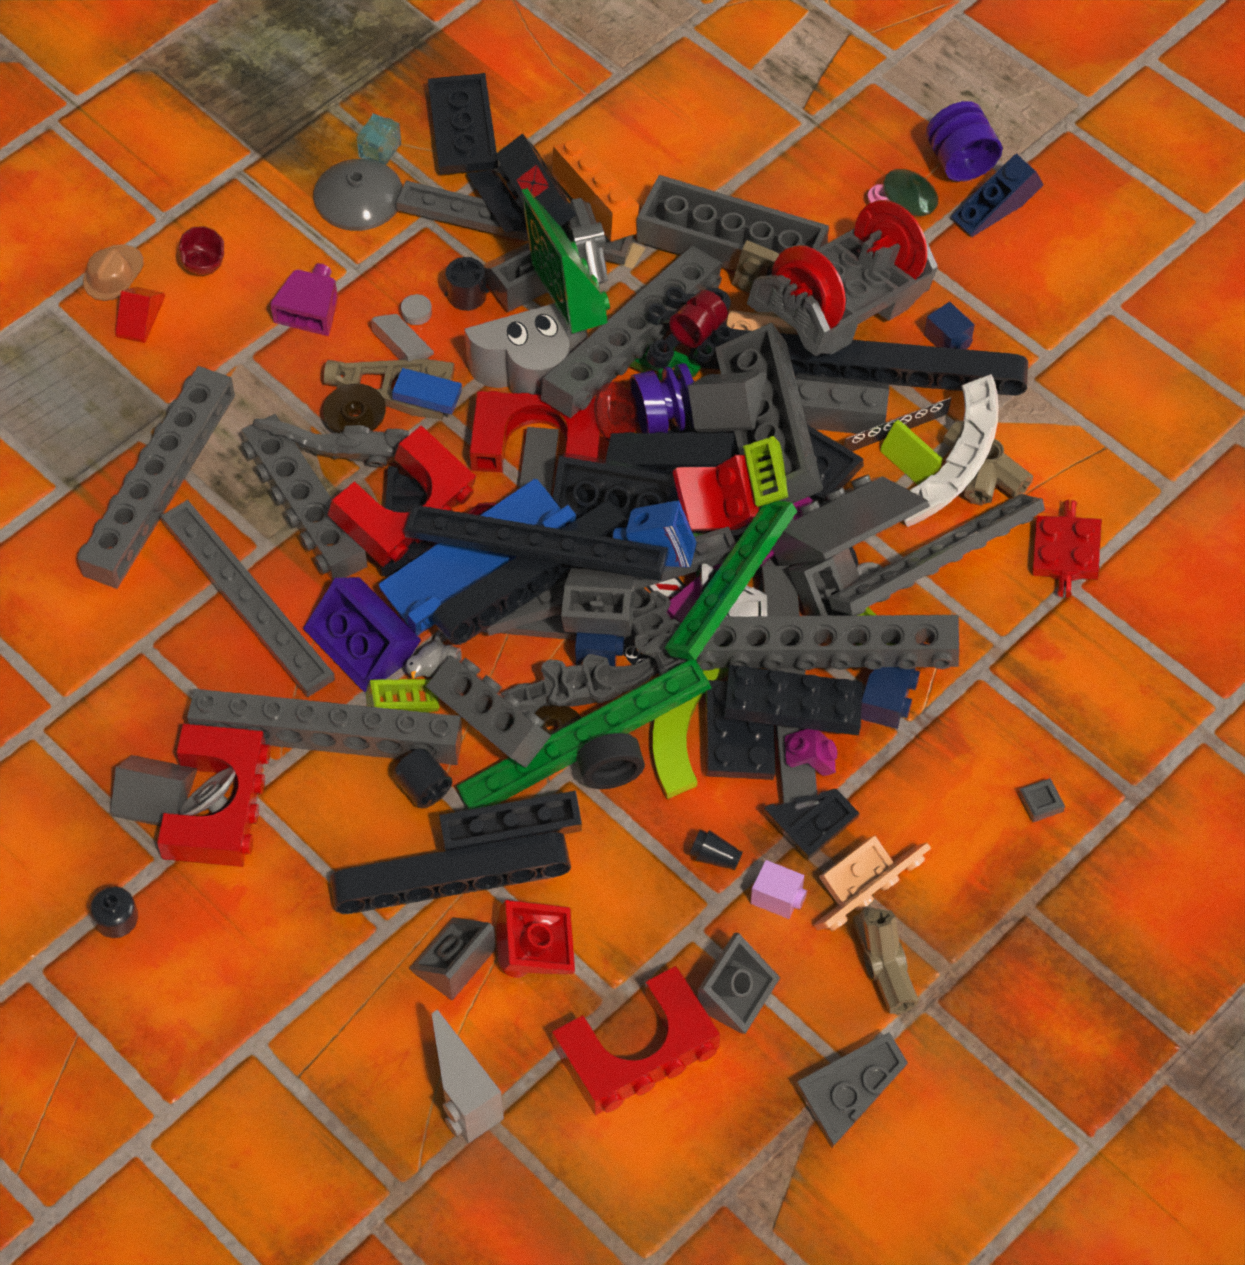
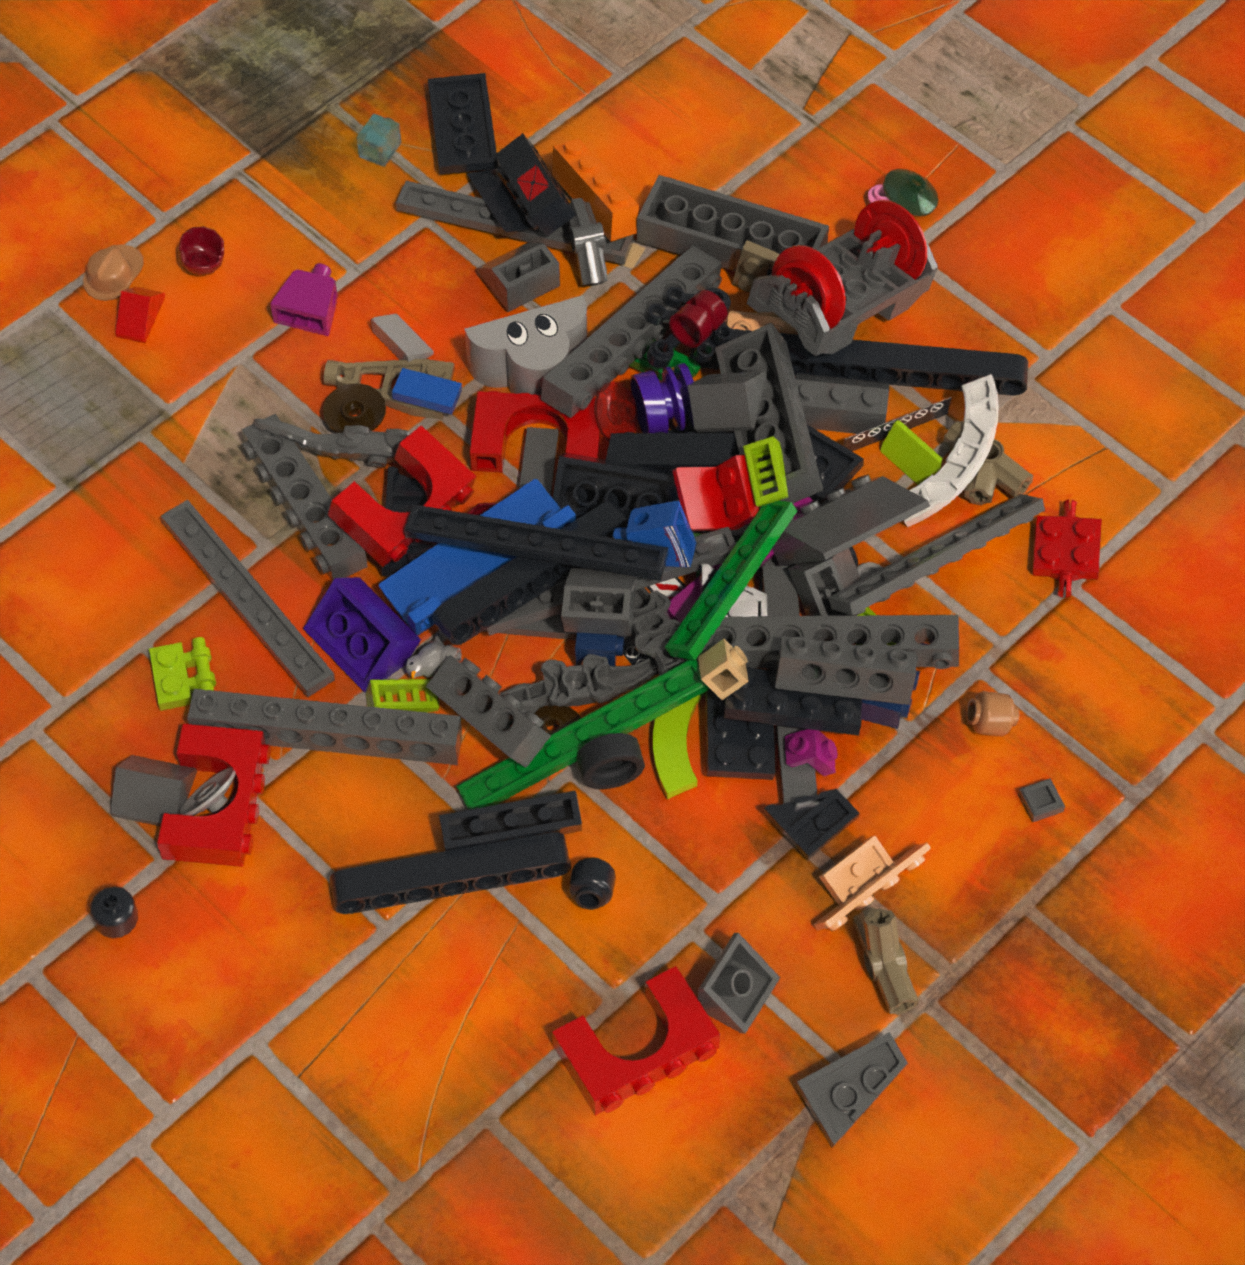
dark grey brick [77,366,235,589] -> none
dark grey dish [314,159,403,231] -> none
black piece [393,749,453,809] -> none
light grey tile [401,294,432,325] -> none
dark grey slope [409,918,496,1000] -> none
light grey slope [432,1009,504,1144] -> none
black piece [445,257,489,311] -> none
red slope [496,900,575,978] -> none
green slope [521,188,610,334] -> none
black cone [689,829,743,871] -> none
lavender brick [751,860,807,919] -> none
dark blue brick [924,301,975,350] -> none
dark purple wheel [925,101,1003,181] -> none
dark blue slope [951,153,1044,237] -> none
none -> lime plate [149,637,216,711]
none -> black head [568,857,616,910]
none -> tan brick [698,639,749,700]
none -> dark grey brick [775,636,916,705]
none -> medium nougat head [966,691,1019,737]

